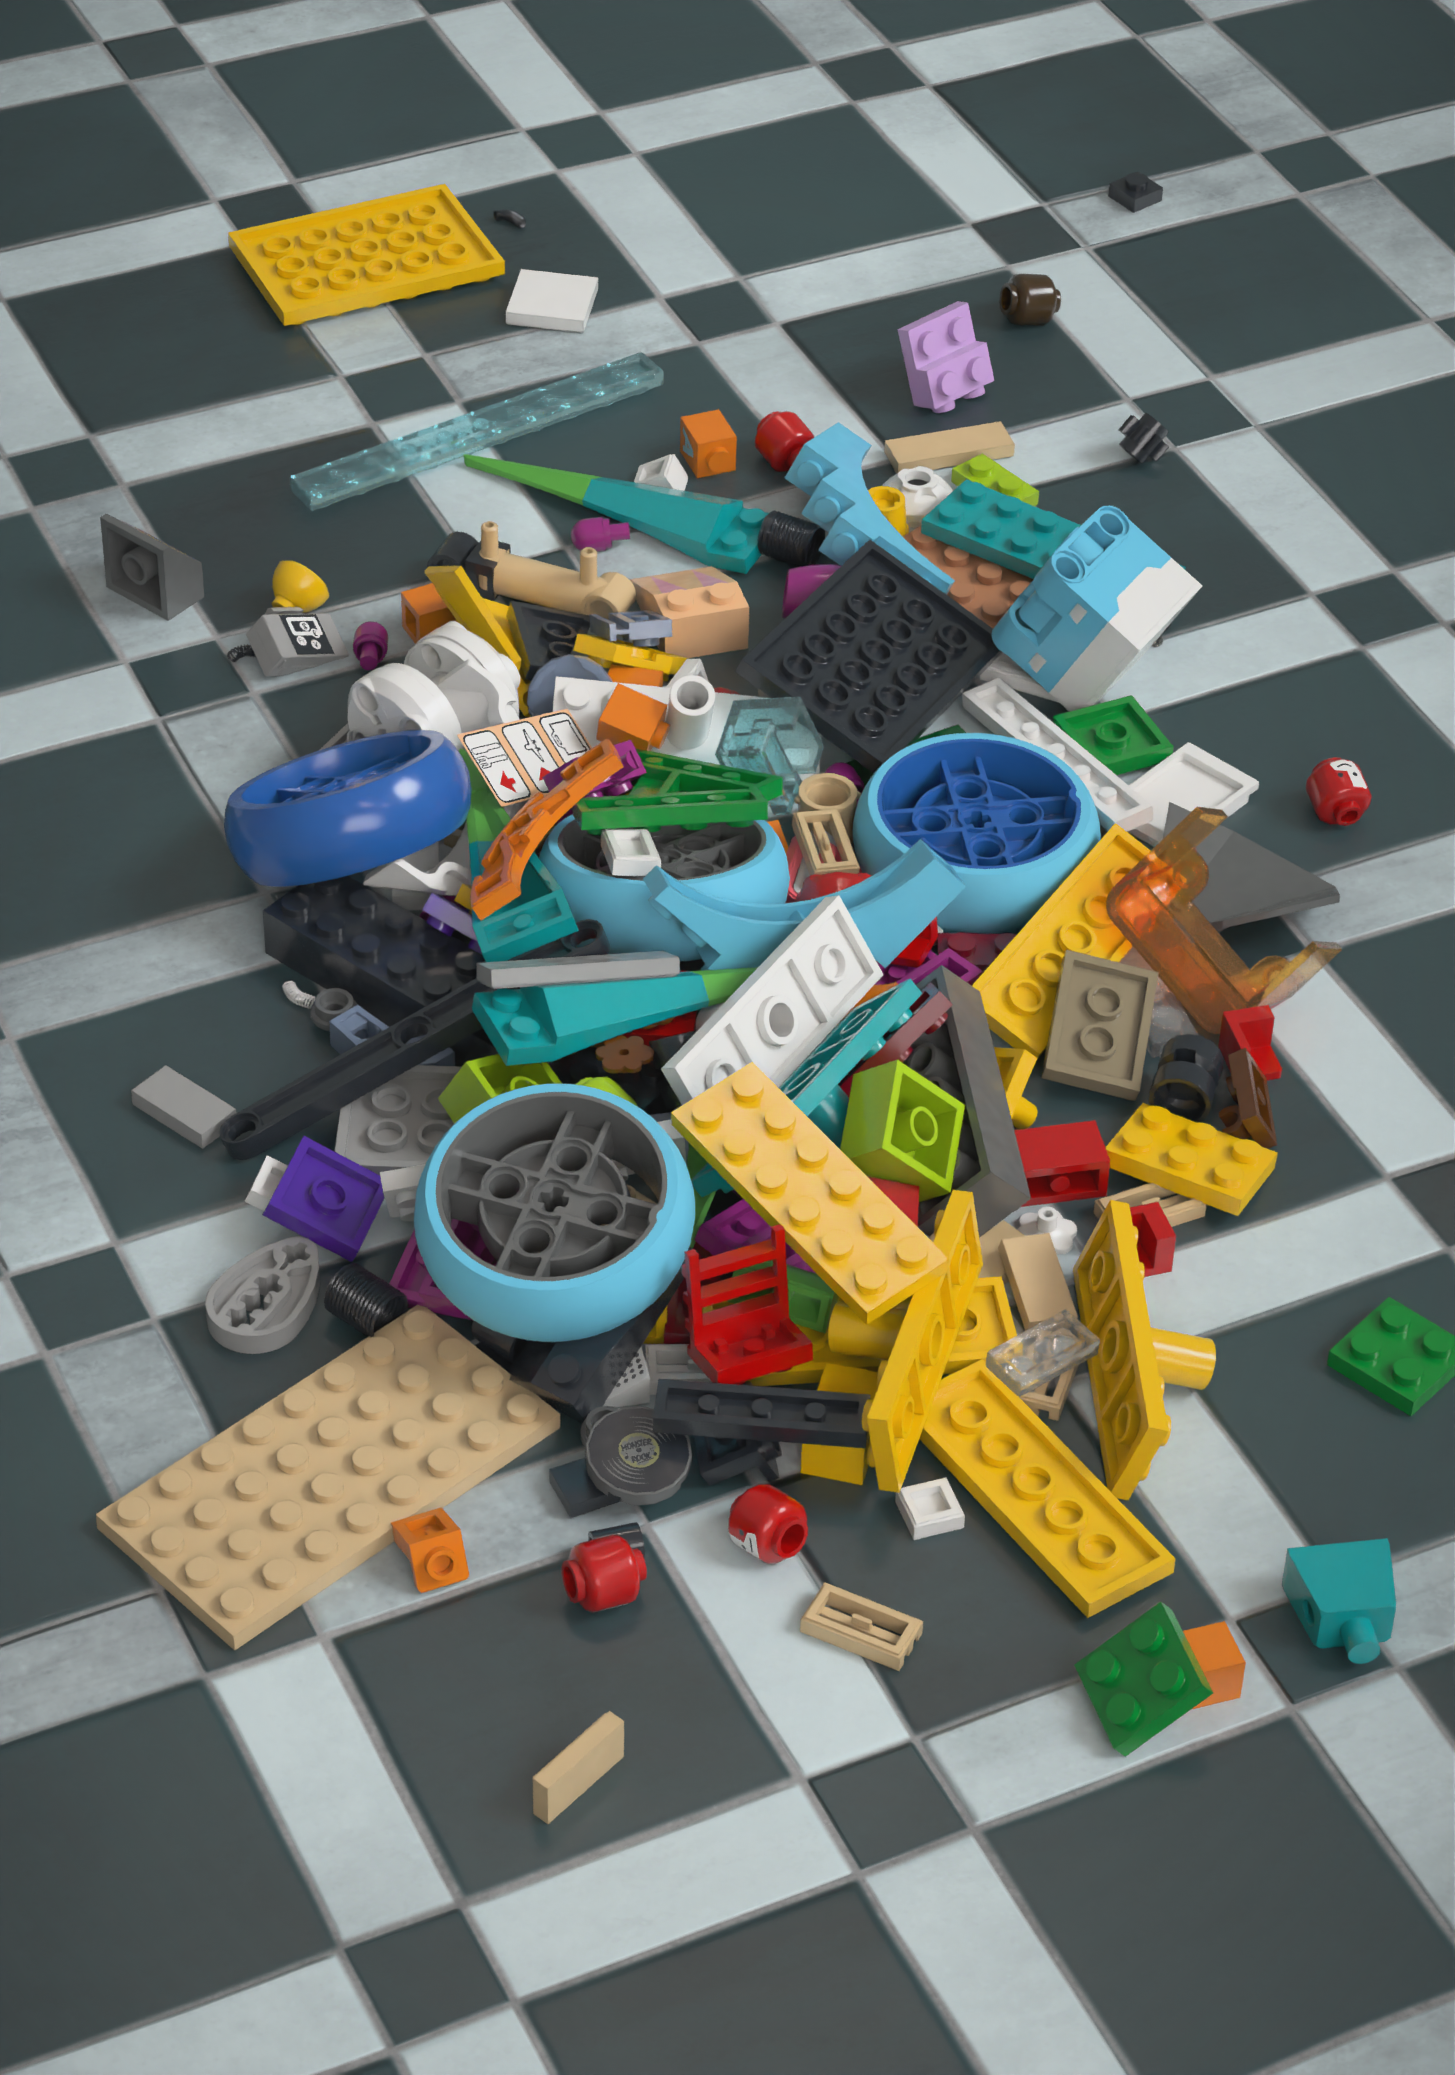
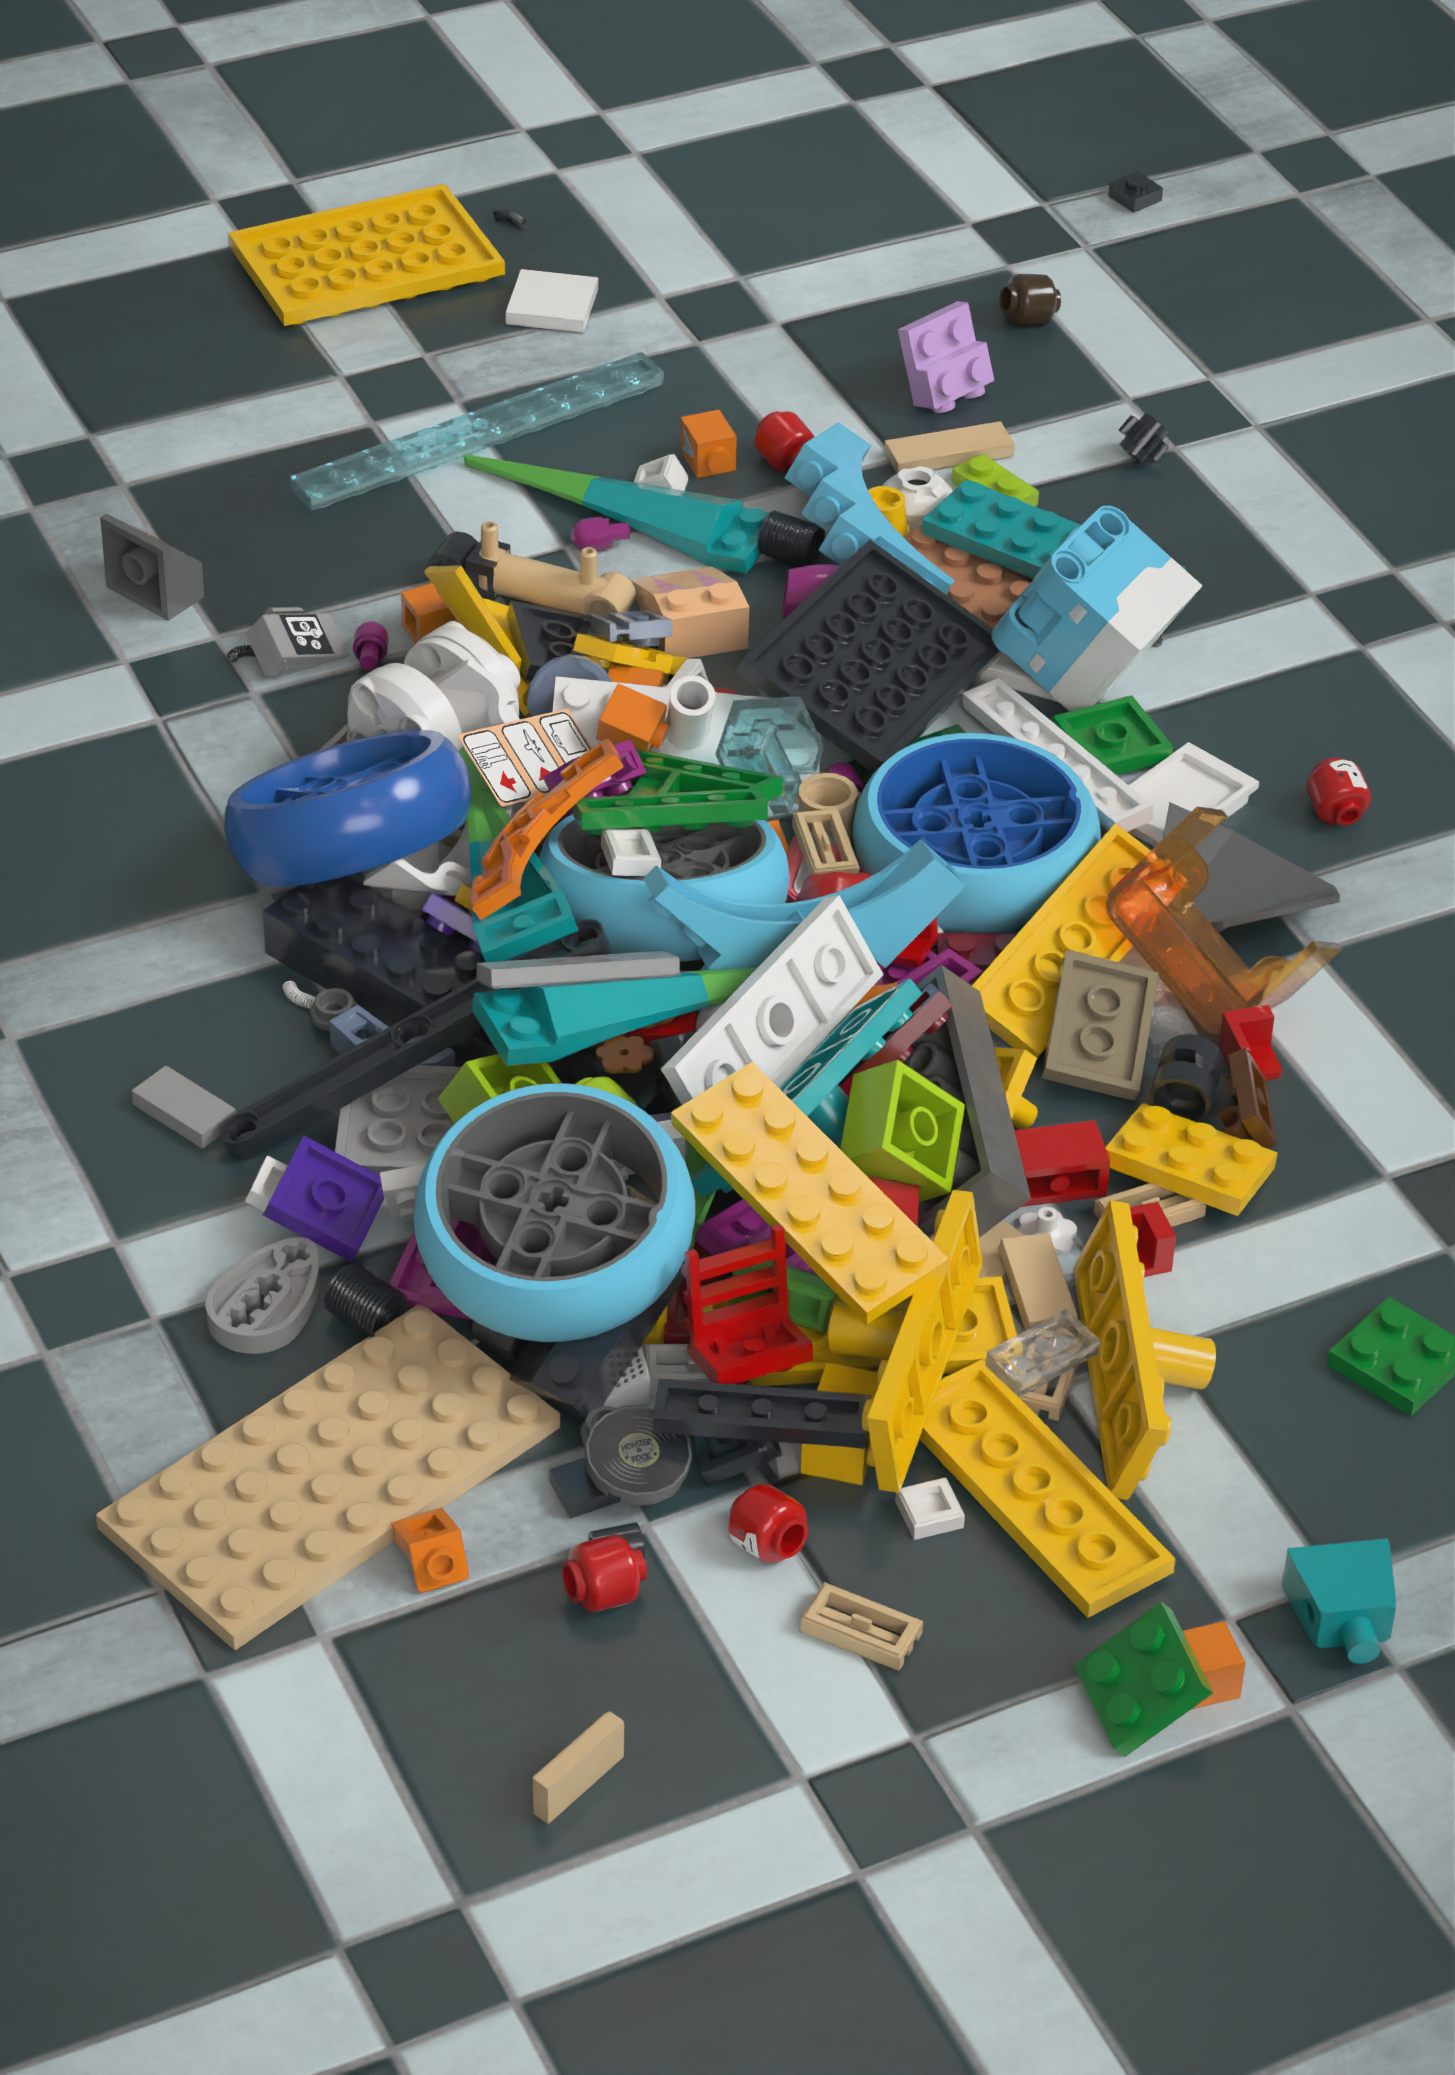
yellow brick [271,560,329,613] -> none

